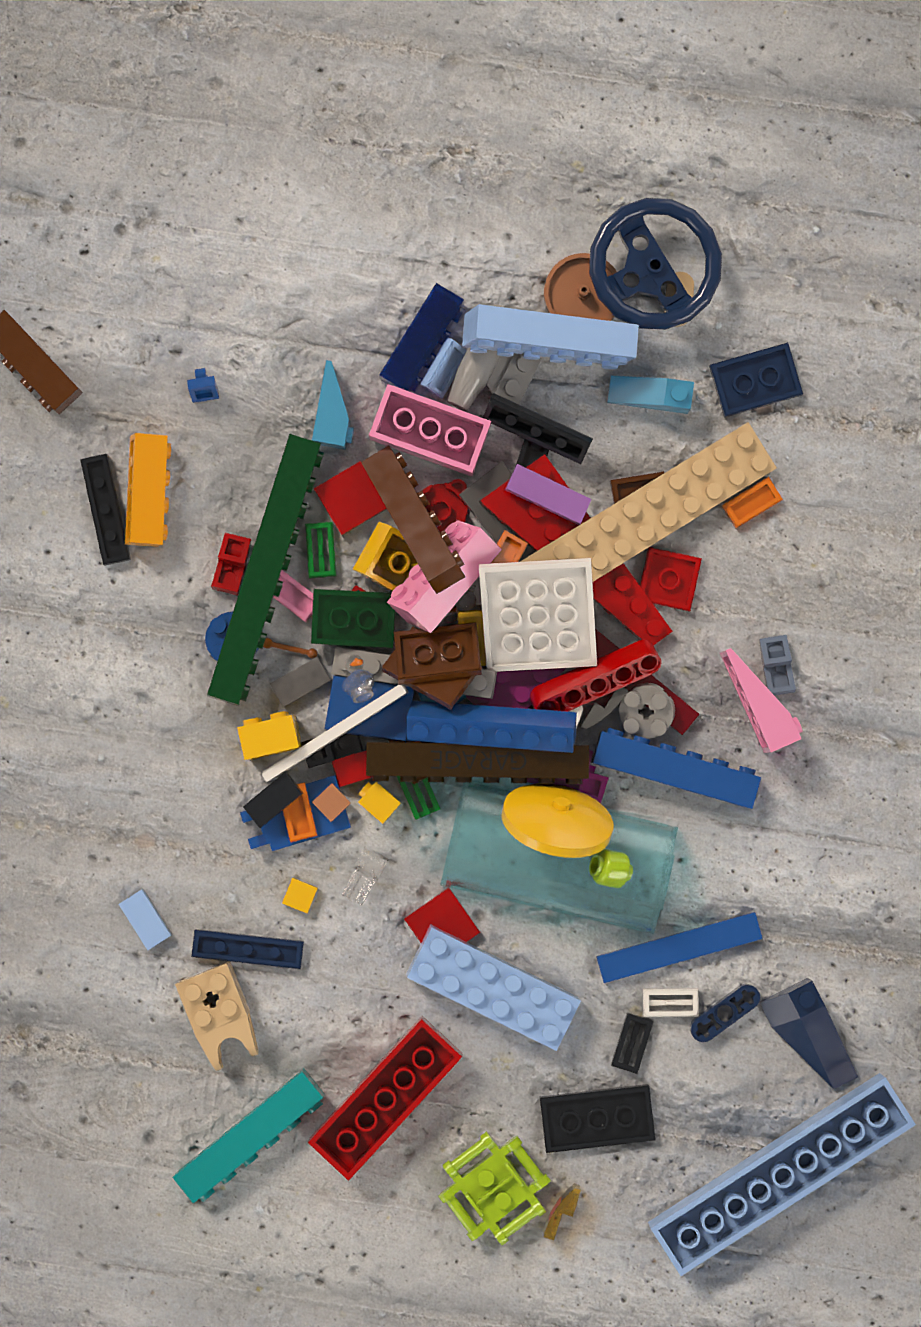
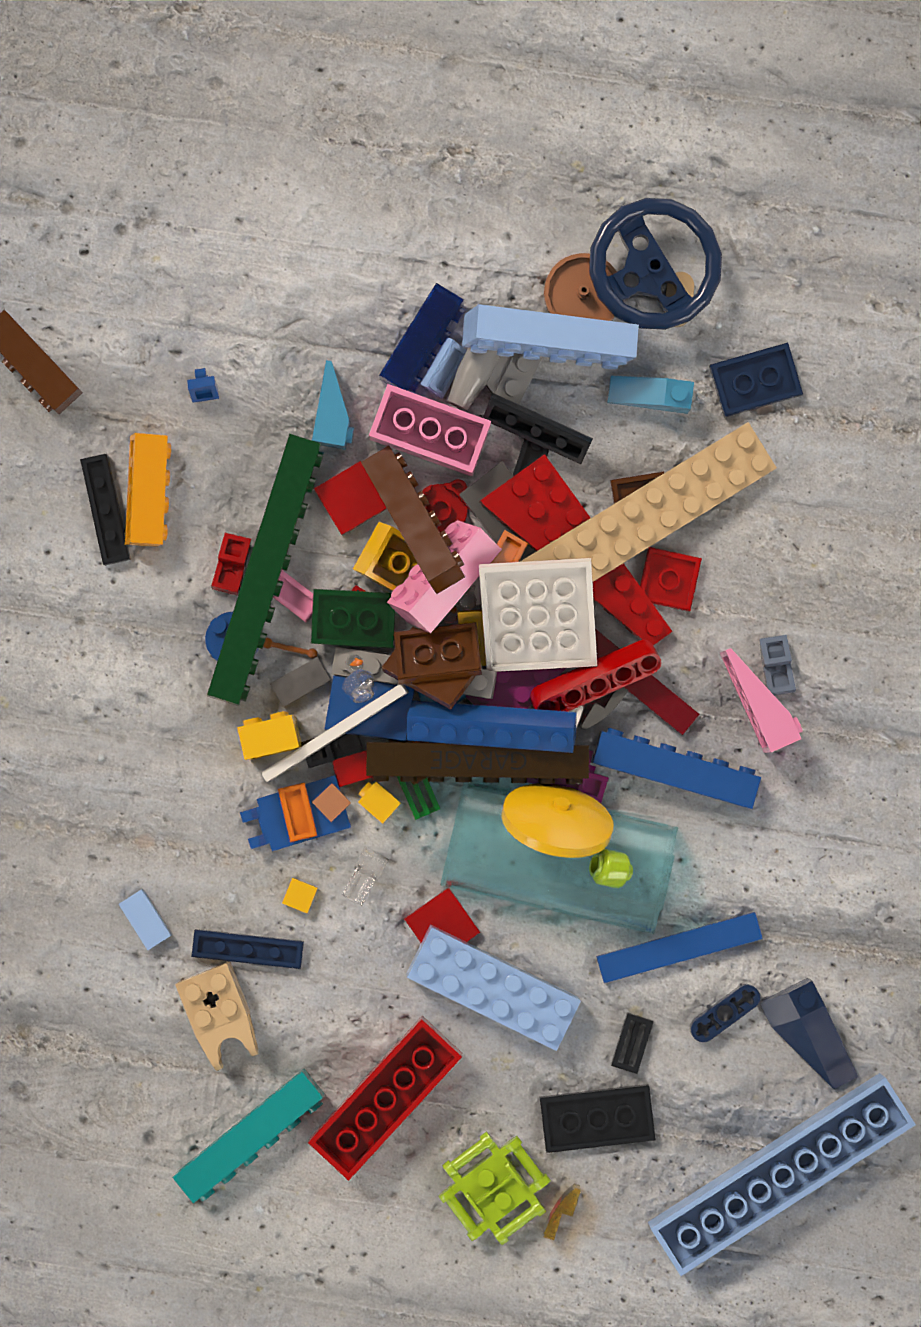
black tile [243,772,304,828] -> none
green tile [305,522,337,579] -> none
medium lavender tile [505,464,592,525] -> none
light grey plate [619,683,675,739] -> none
white tile [643,988,699,1017] -> none
orange tile [722,477,783,529] -> none

